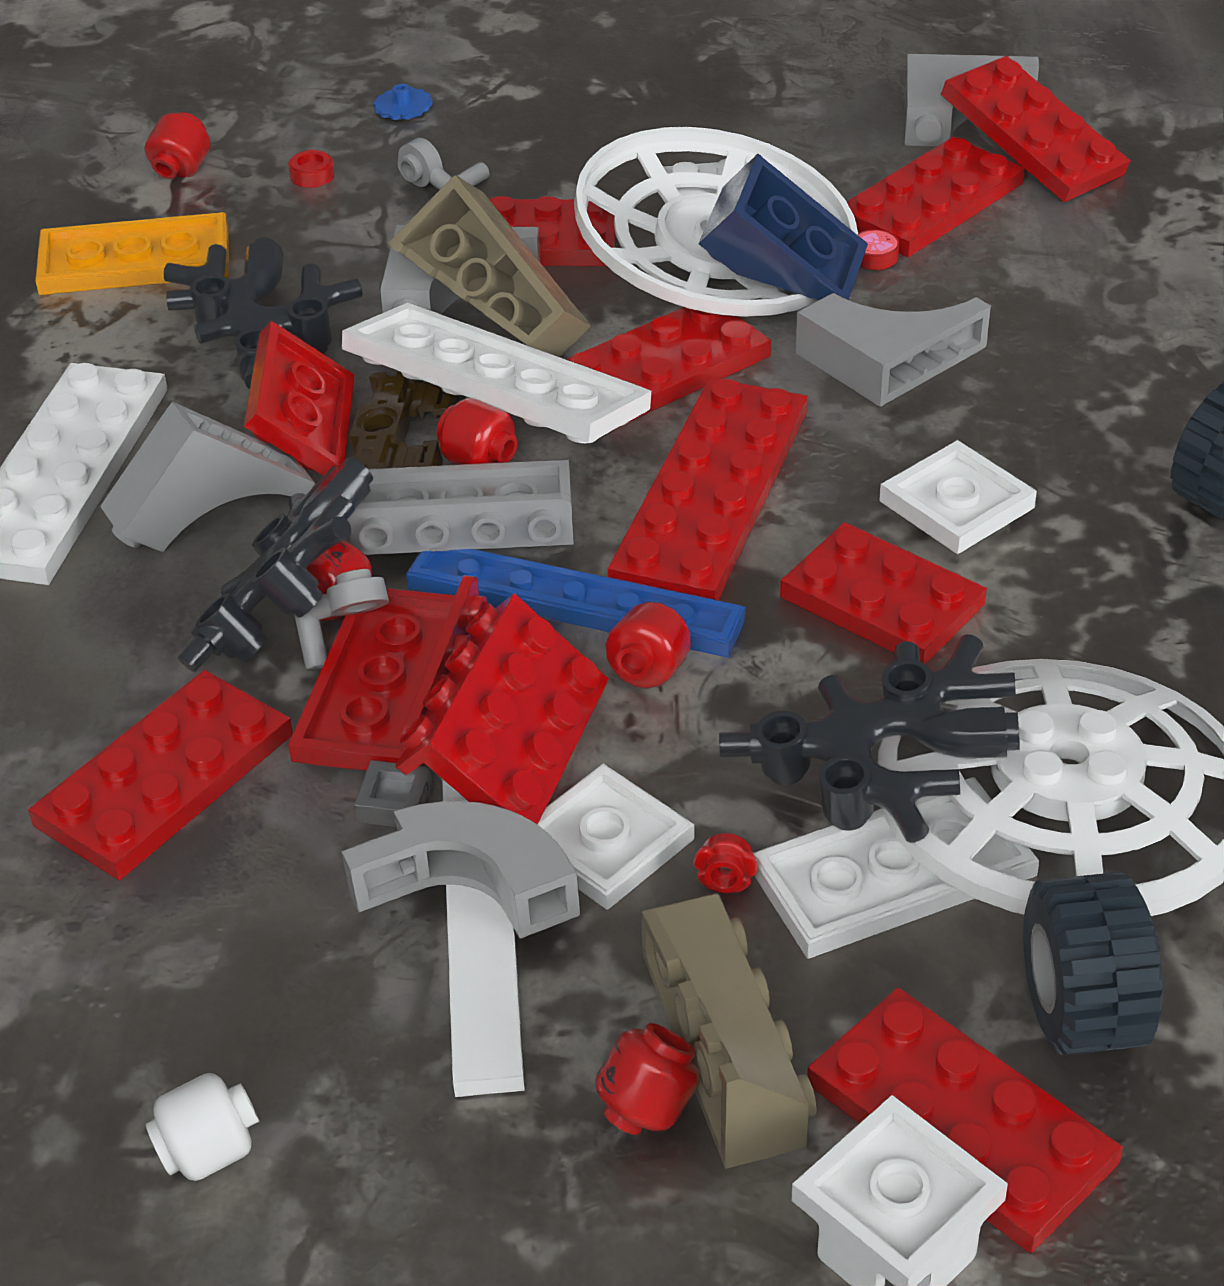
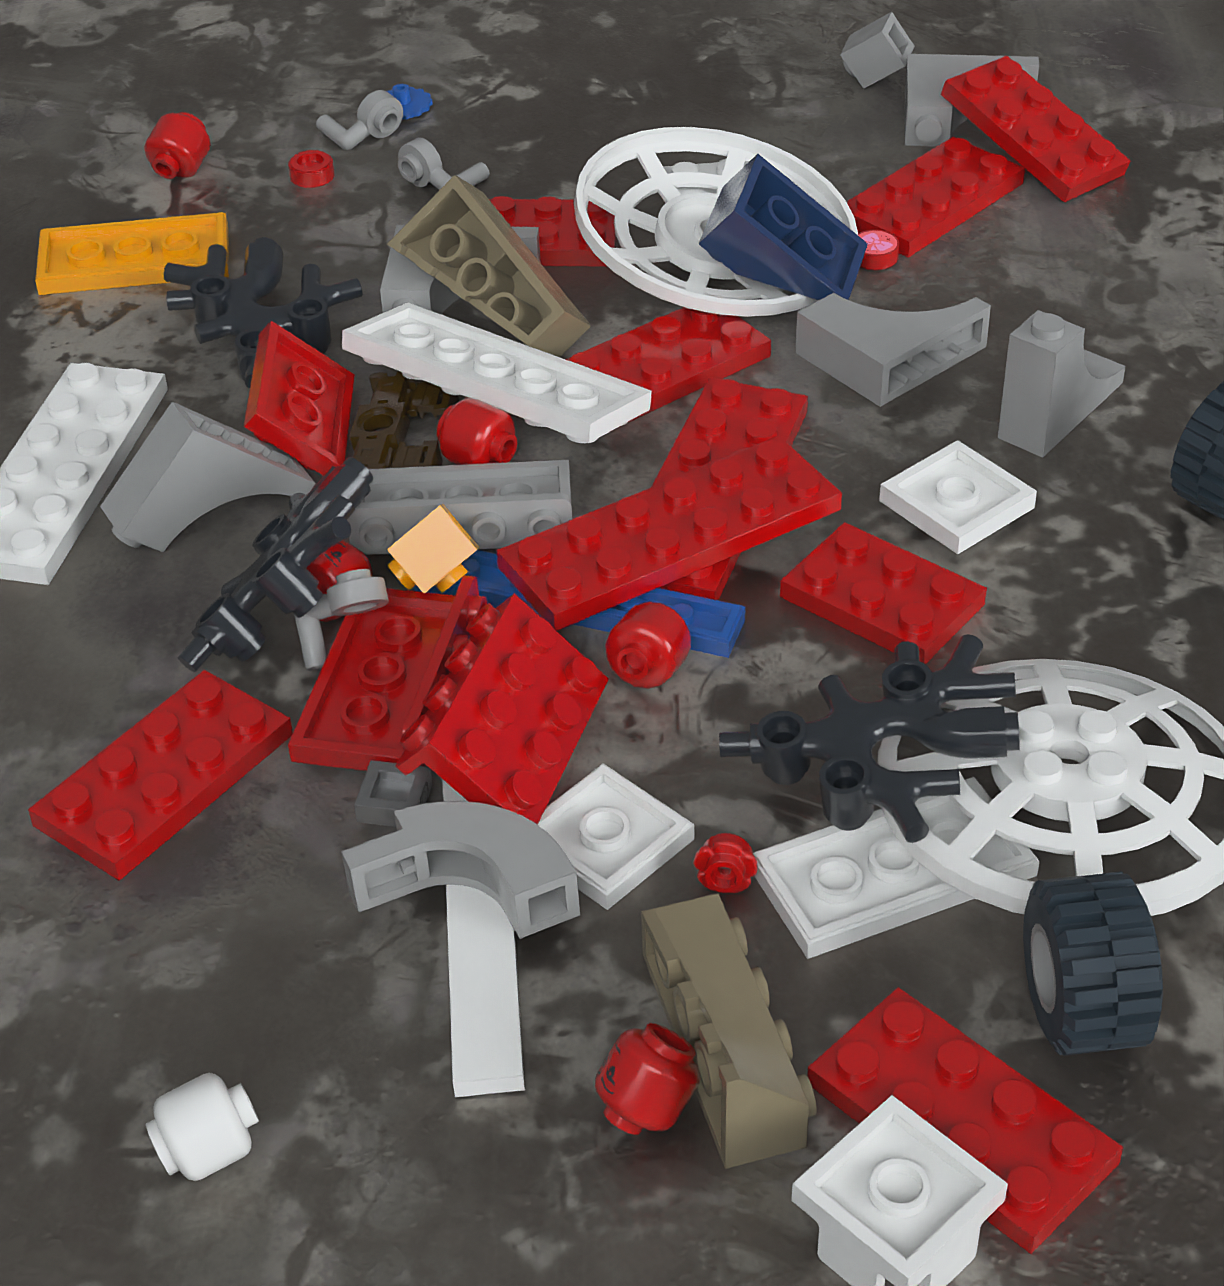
none -> light grey plate [316,90,403,150]
none -> light orange brick [387,504,479,594]
none -> red plate [496,436,842,631]
none -> light grey brick [840,12,915,89]
none -> light grey arch [998,310,1126,458]

